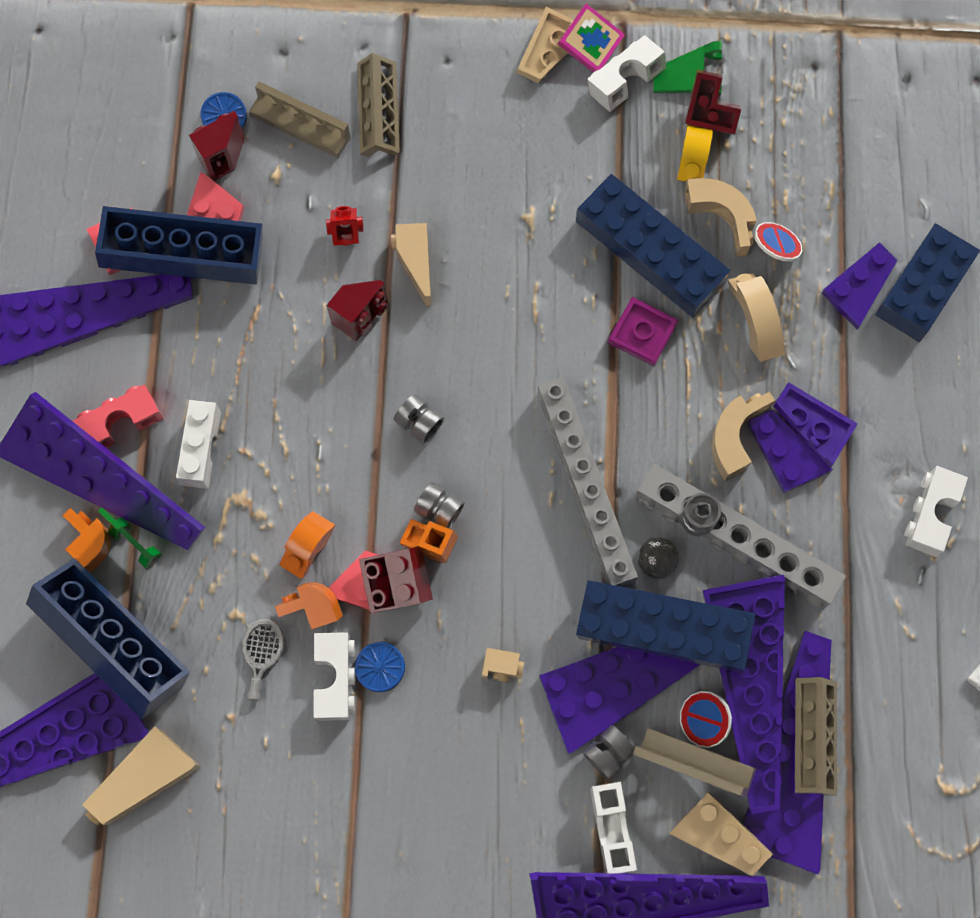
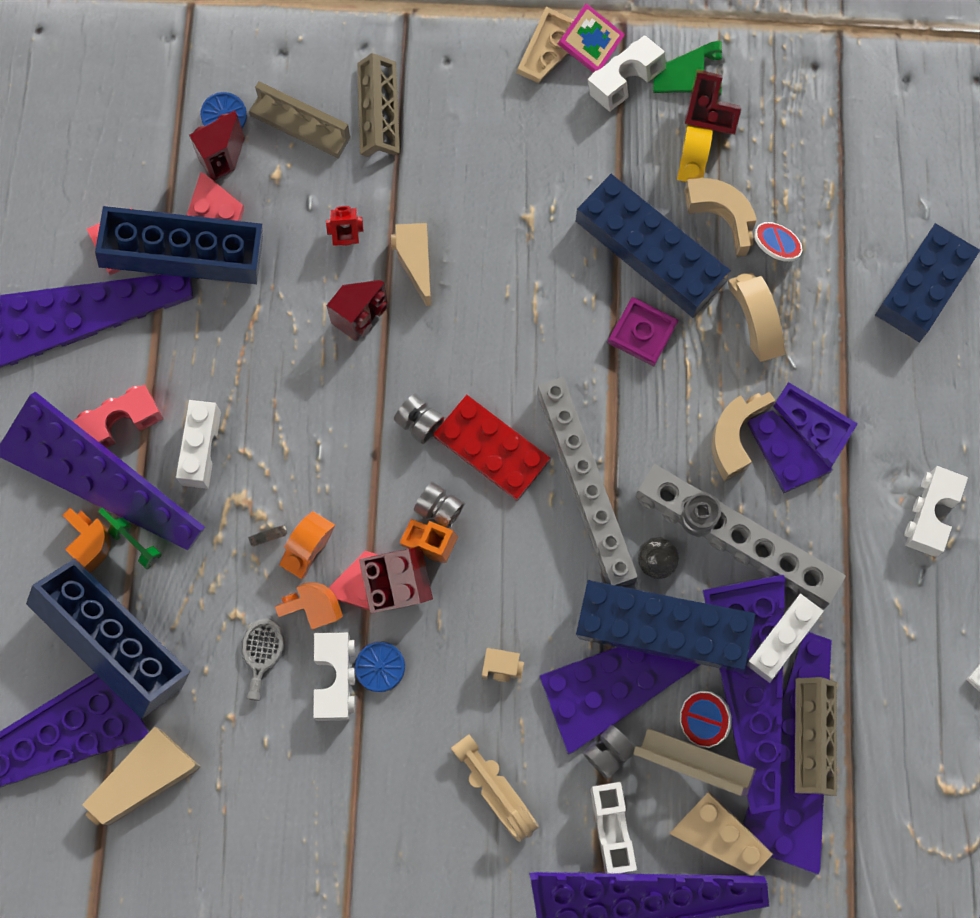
dark purple wing [822,242,898,330] -> none
none -> clear smoke tile [248,525,288,547]
none -> red plate [433,394,551,501]
none -> tan piece [451,734,539,842]
none -> white arch [747,594,824,683]

